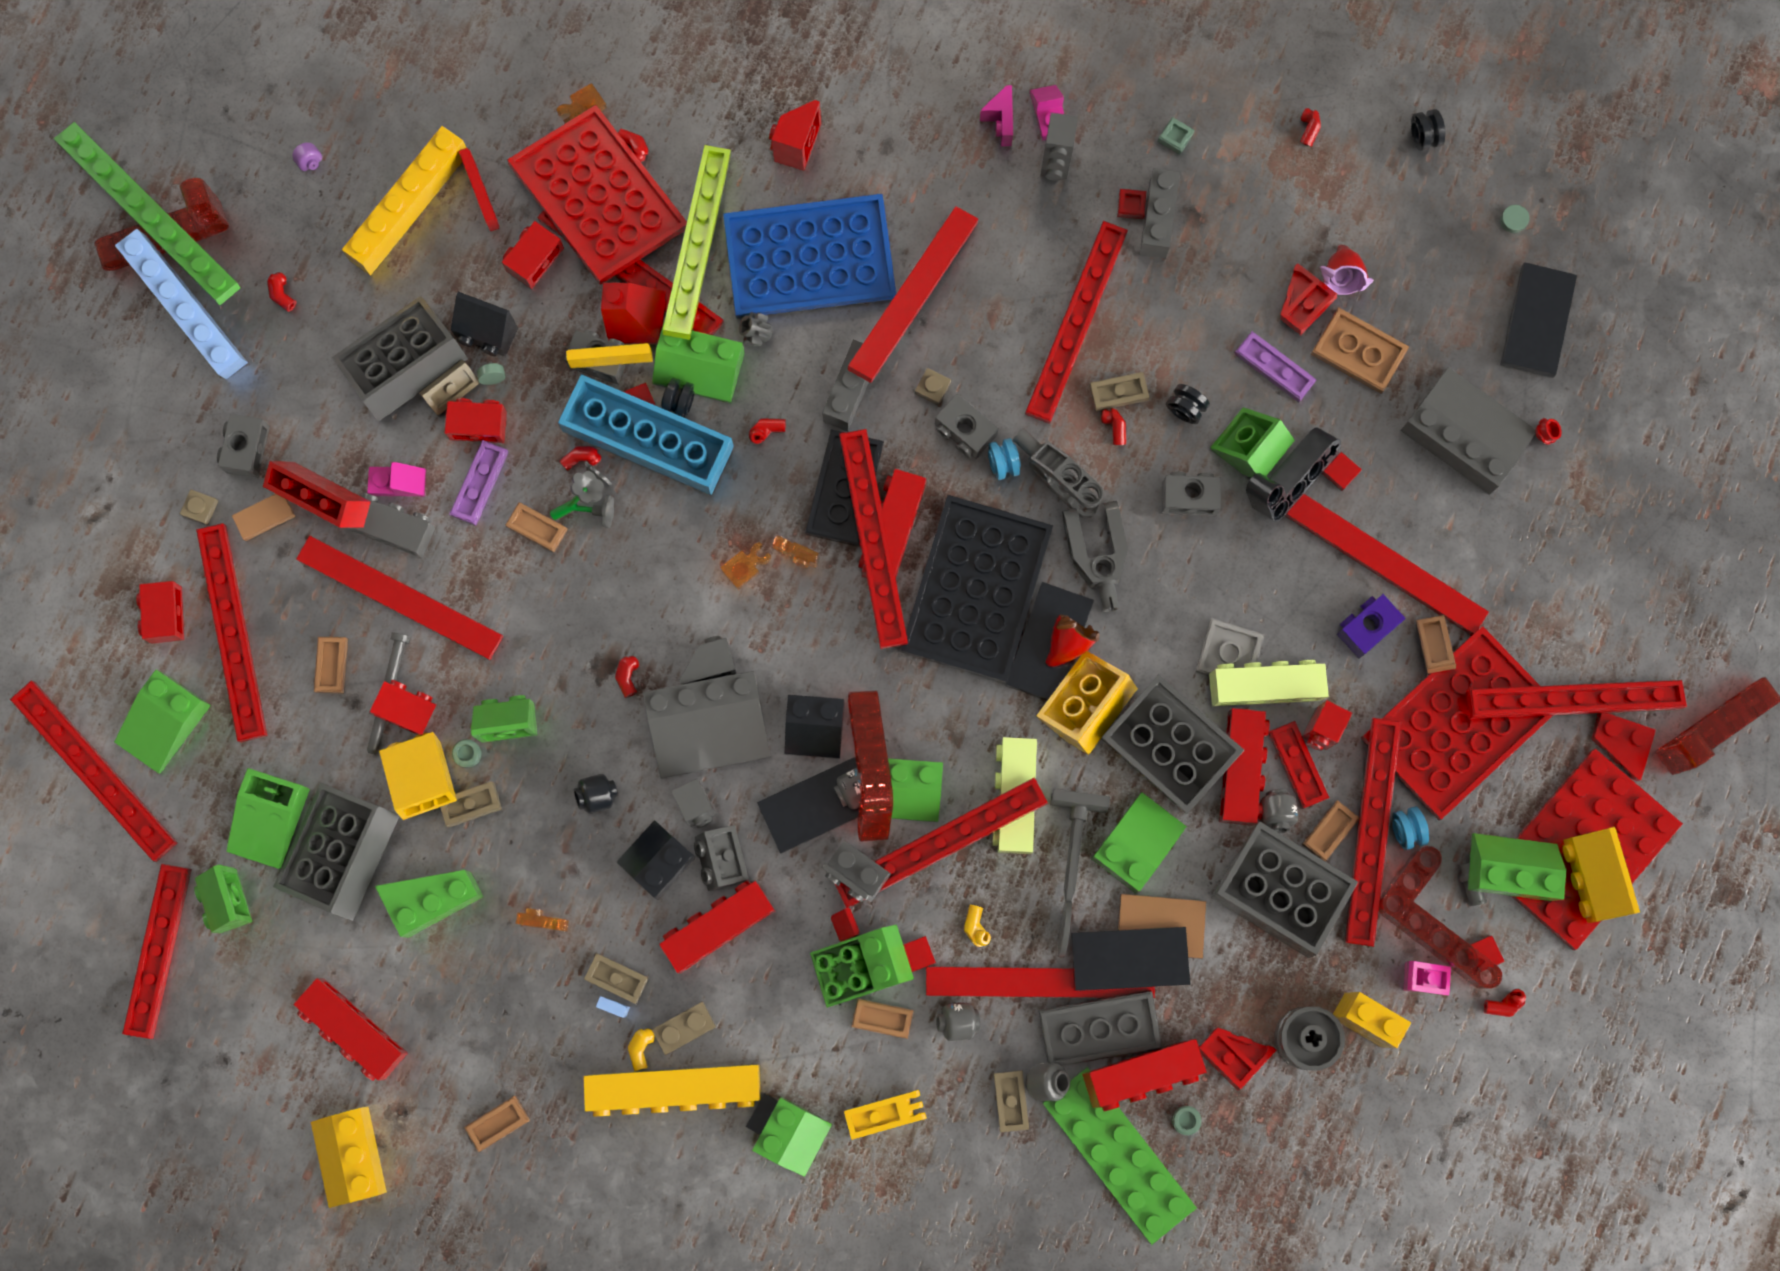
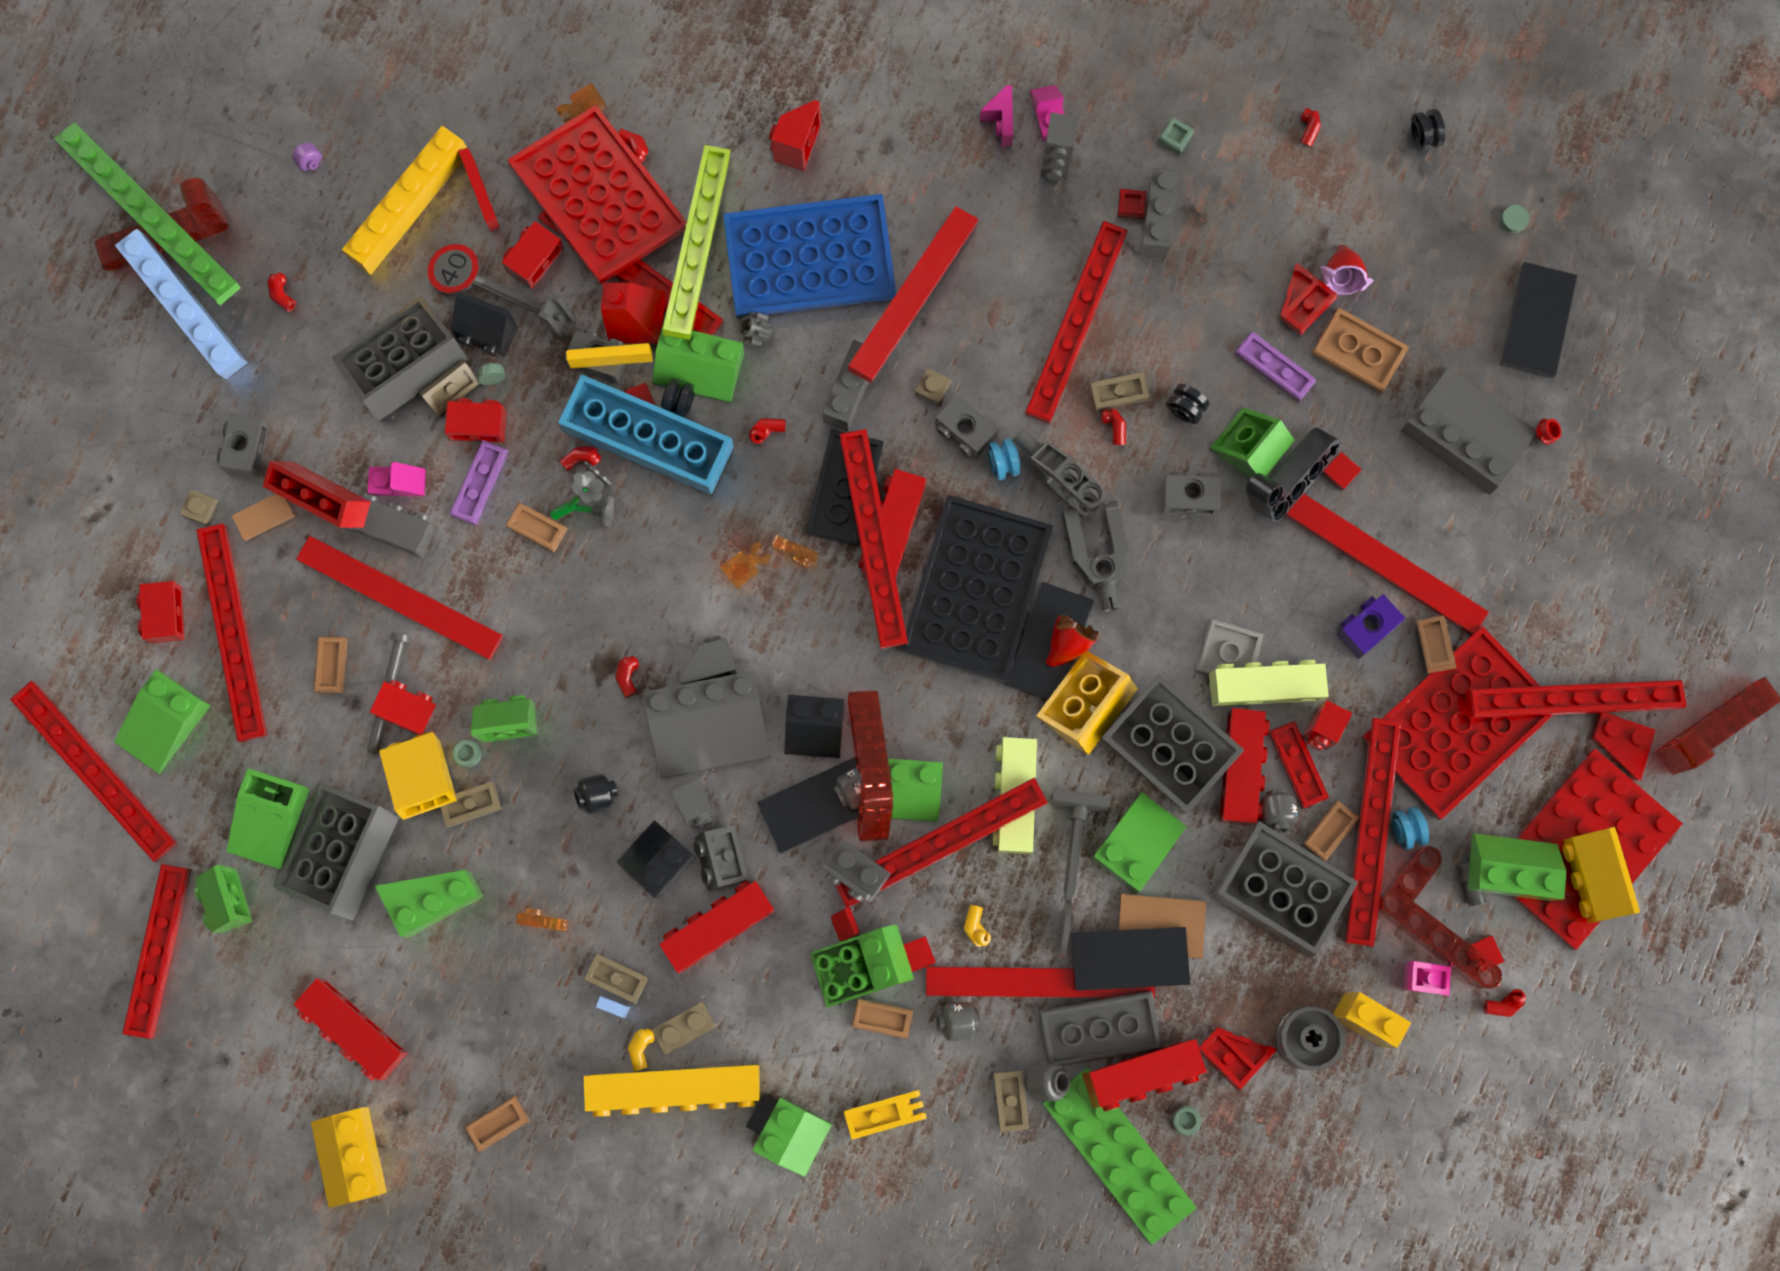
none -> dark grey piece [427,244,576,341]

